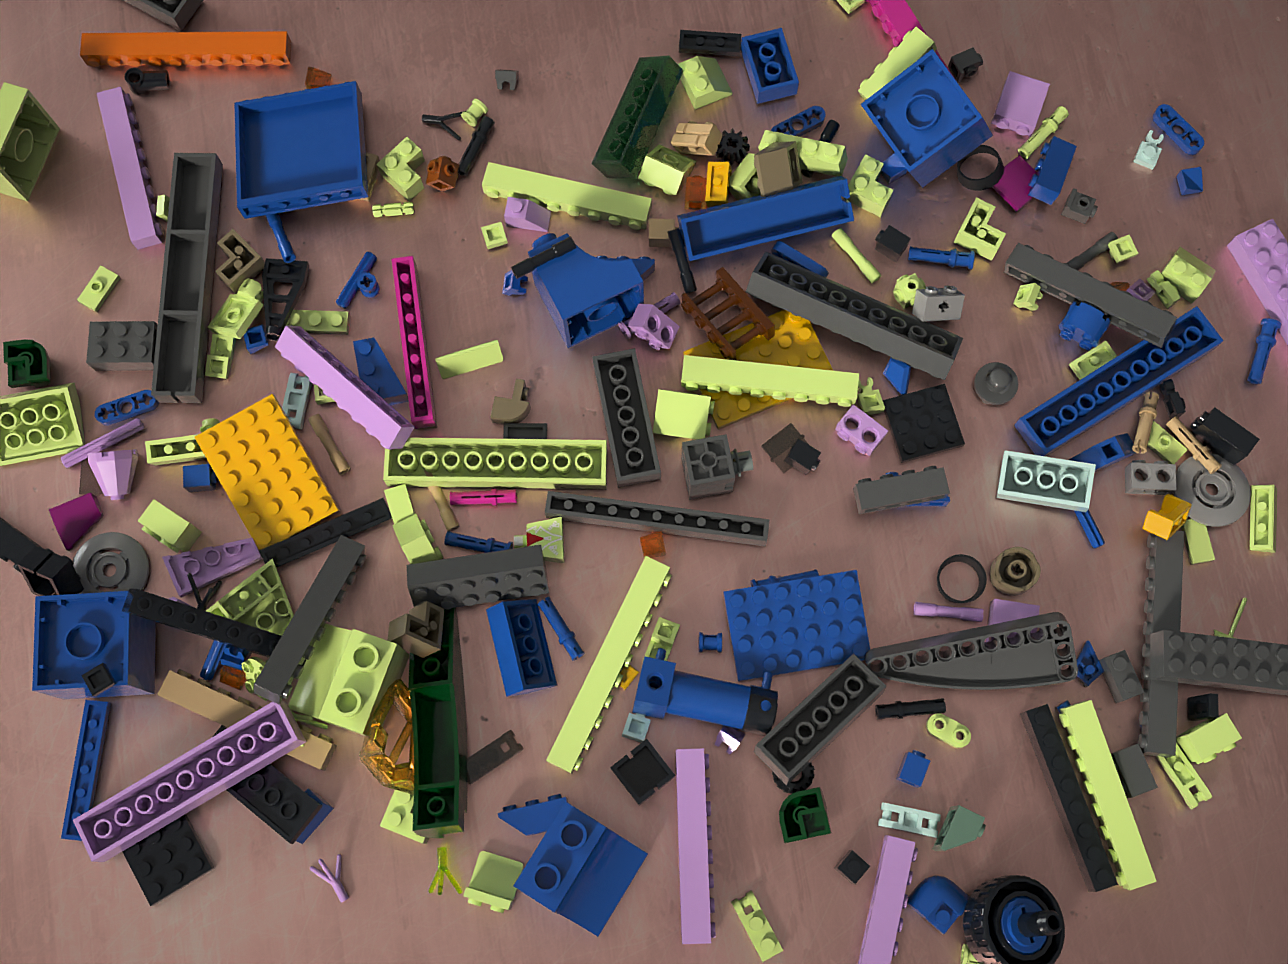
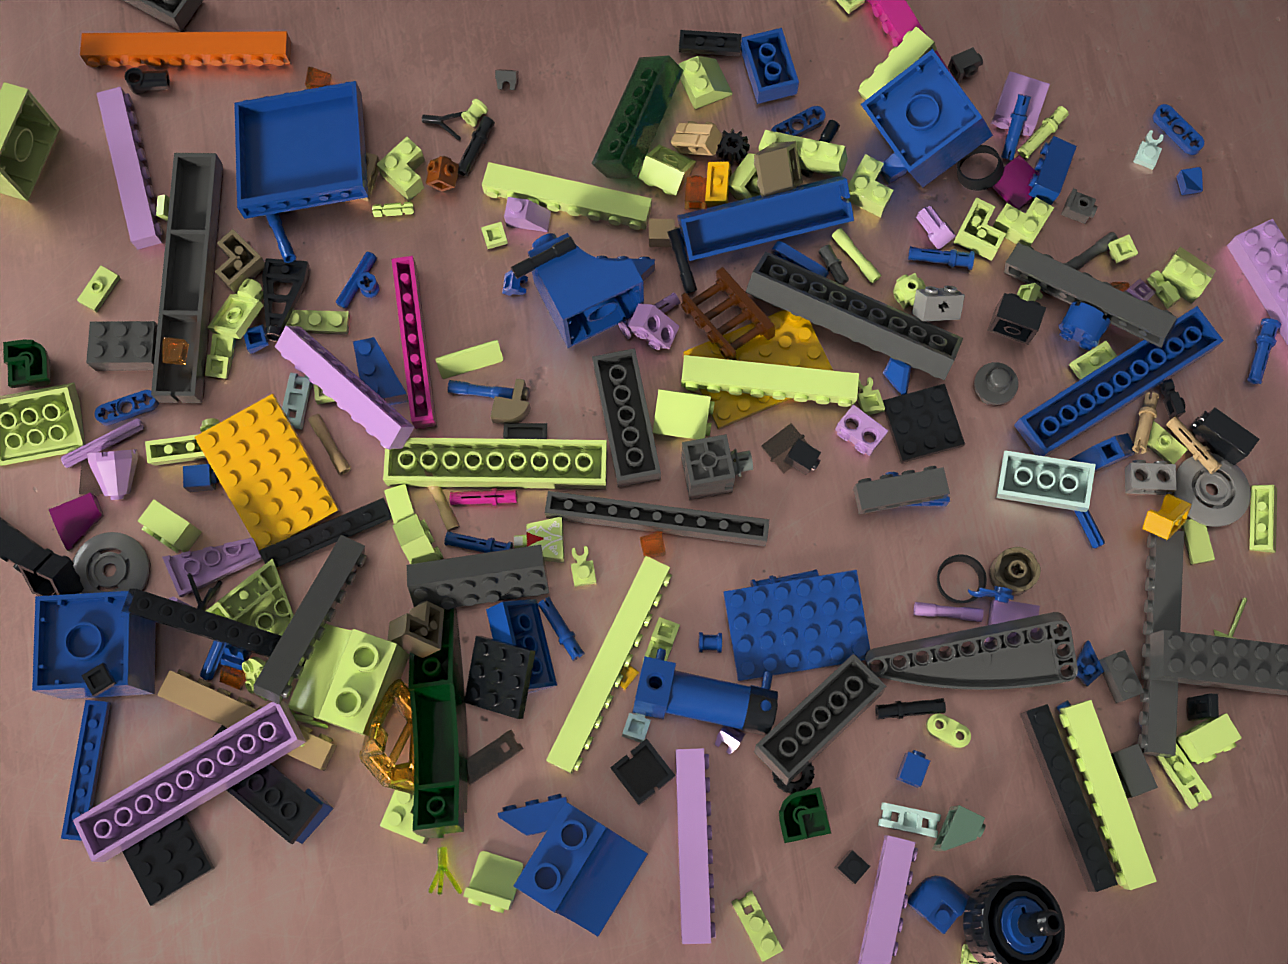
lavender plant [310,854,349,902] -> none
black brick [875,225,911,262] -> none
none -> clear orange slope [163,337,189,365]
none -> blue piece [448,380,514,399]
none -> black plate [464,636,535,719]
none -> yellowish green plate [571,546,596,587]
none -> dark grey axle [818,245,849,285]
none -> lavender piece [916,206,956,250]
none -> blue plate [968,586,1014,603]
none -> black brick [987,293,1046,345]
none -> yellowish green brick [992,197,1054,246]
none -> blue pin [1001,94,1031,160]

